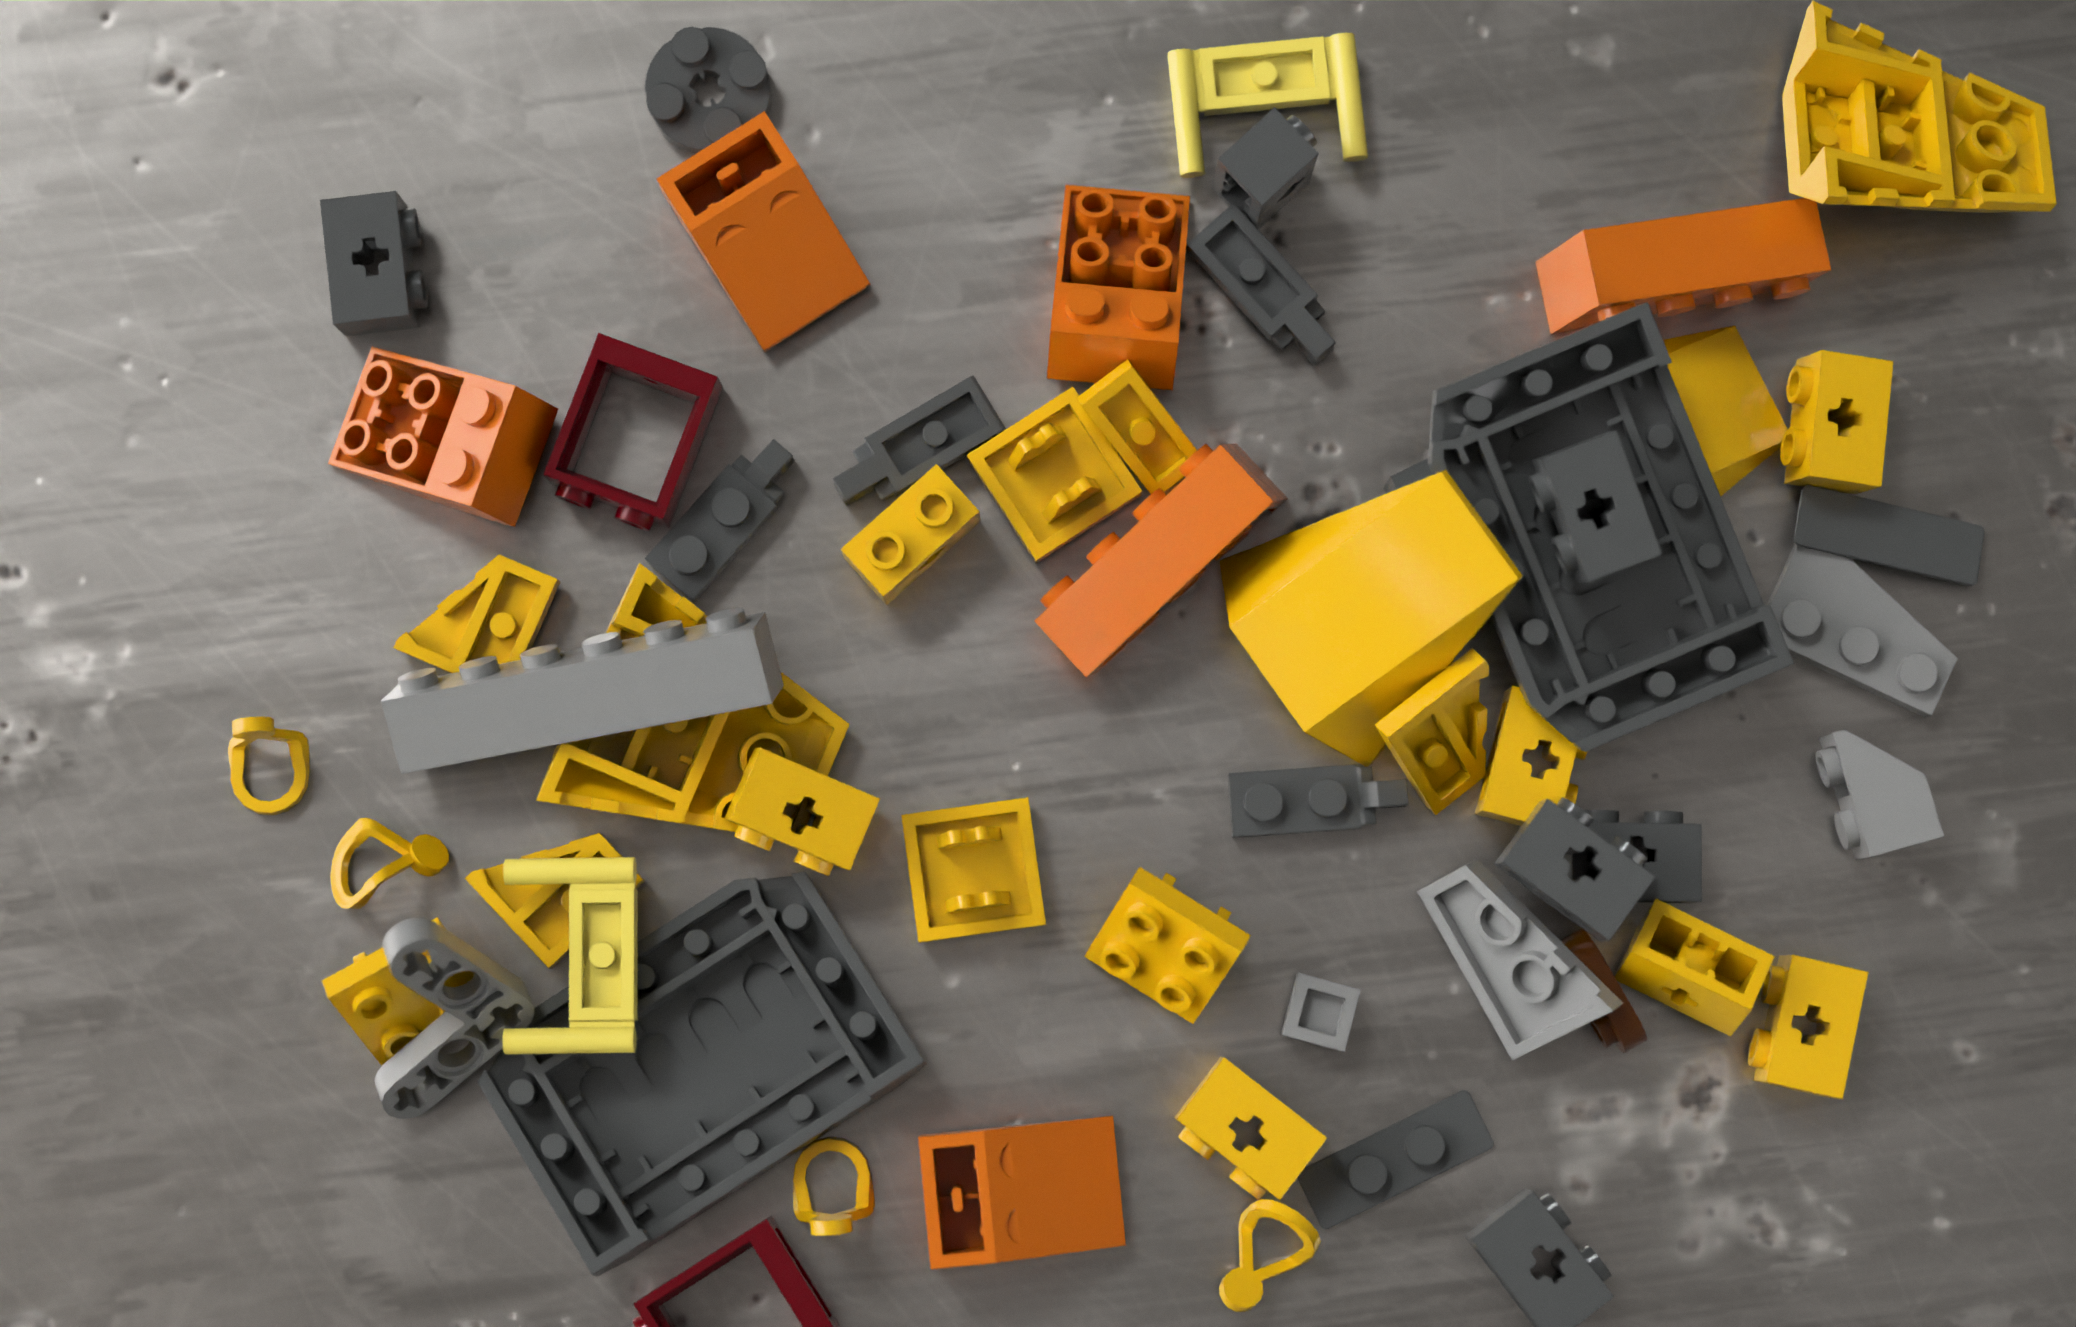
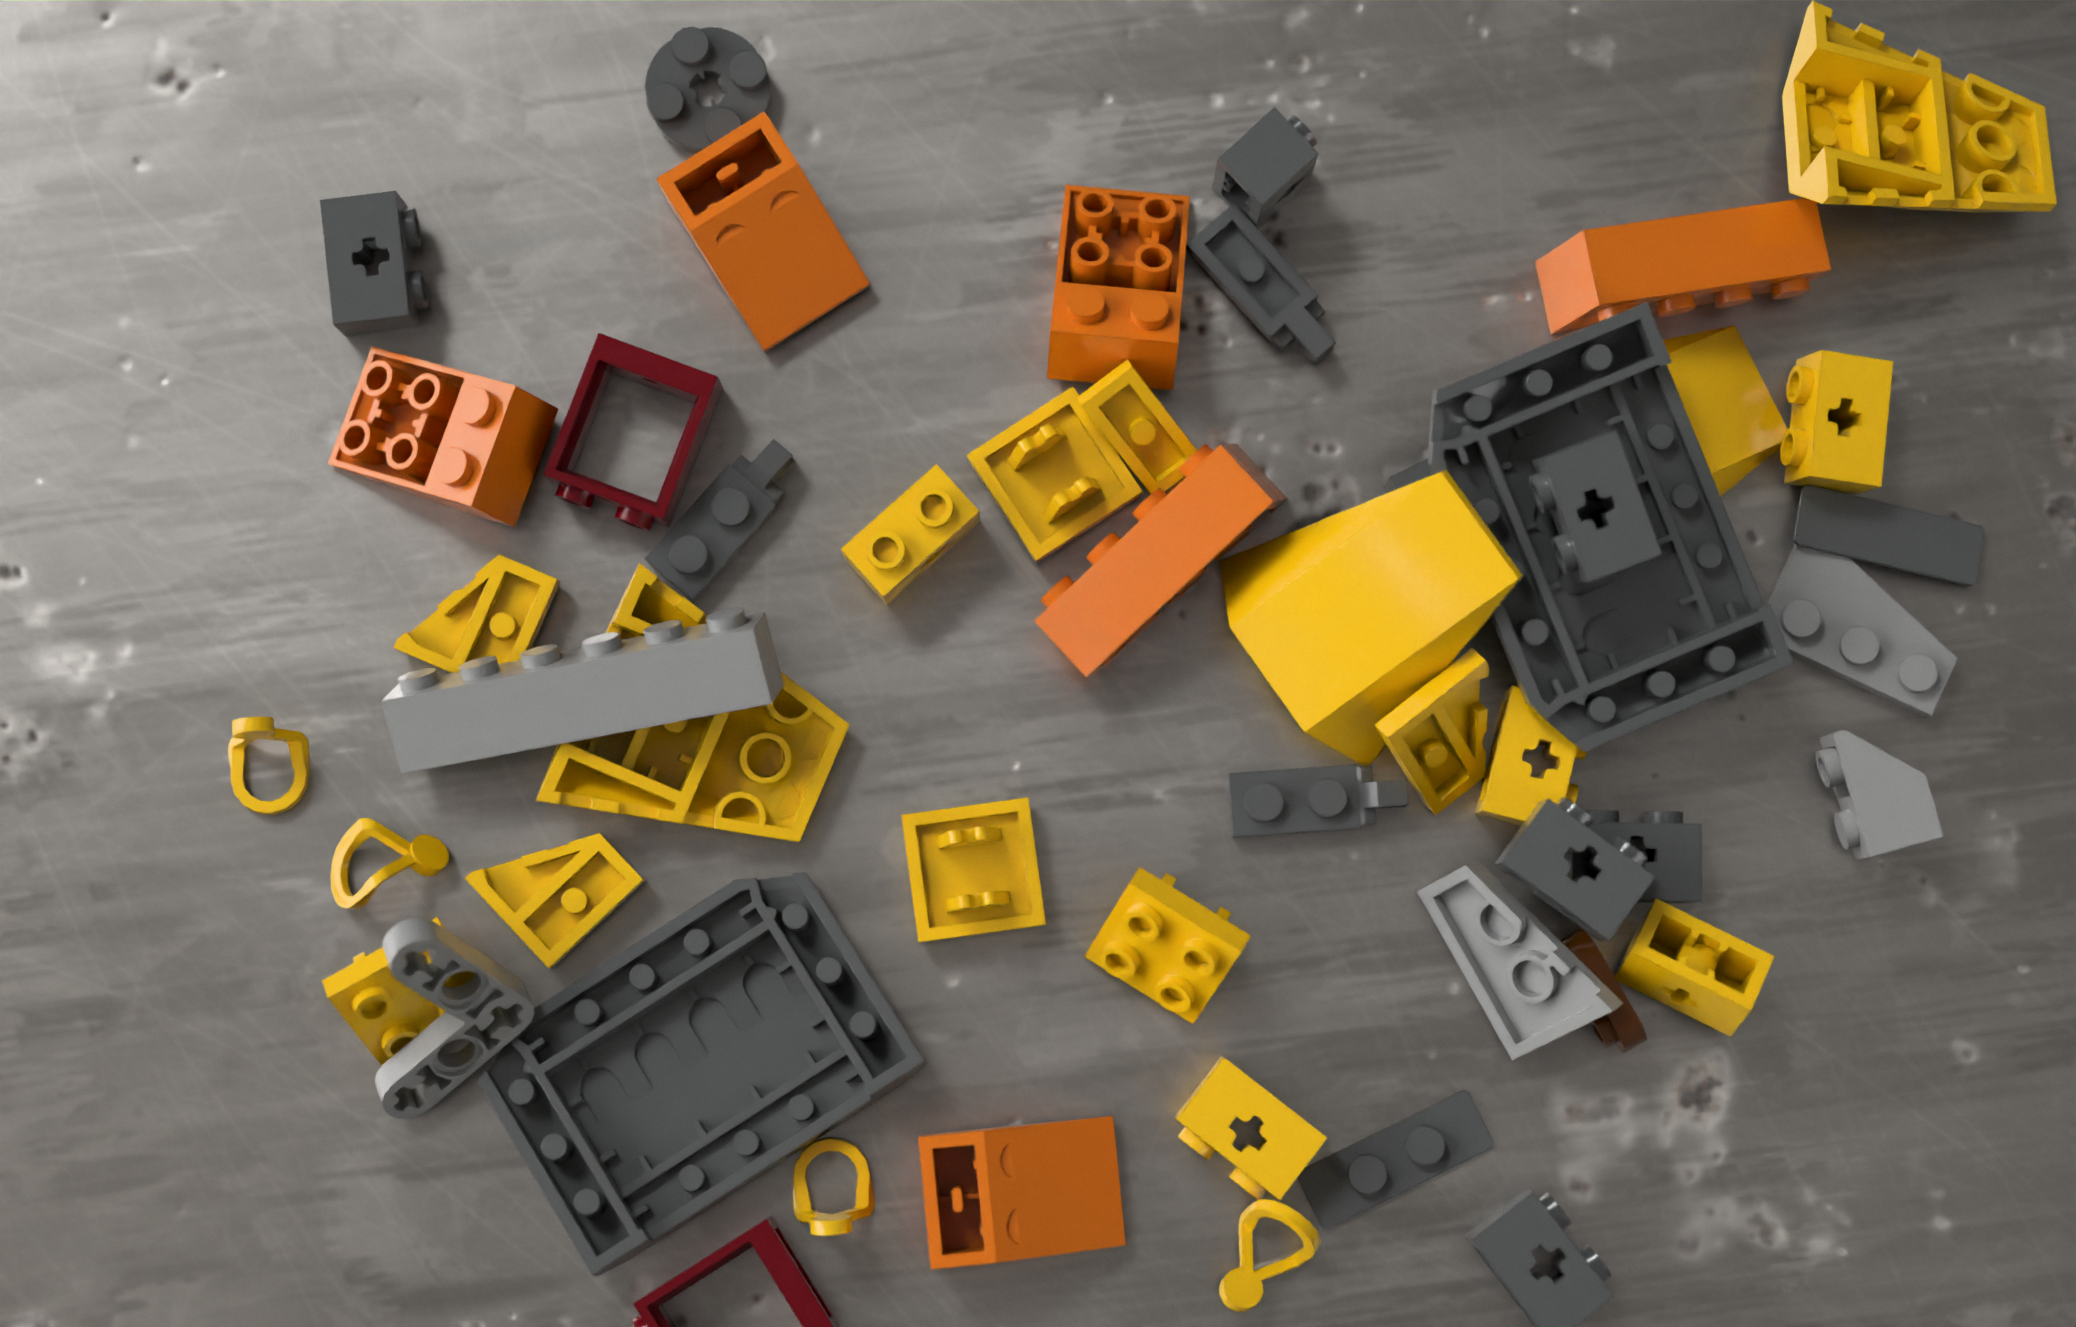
light yellow plate [503,857,638,1055] -> none
yellow brick [724,748,880,876] -> none
dark grey hinge [833,375,1006,506] -> none
light yellow plate [1167,33,1368,178] -> none
light grey plate [1281,973,1361,1052] -> none
yellow brick [1748,955,1869,1099] -> none

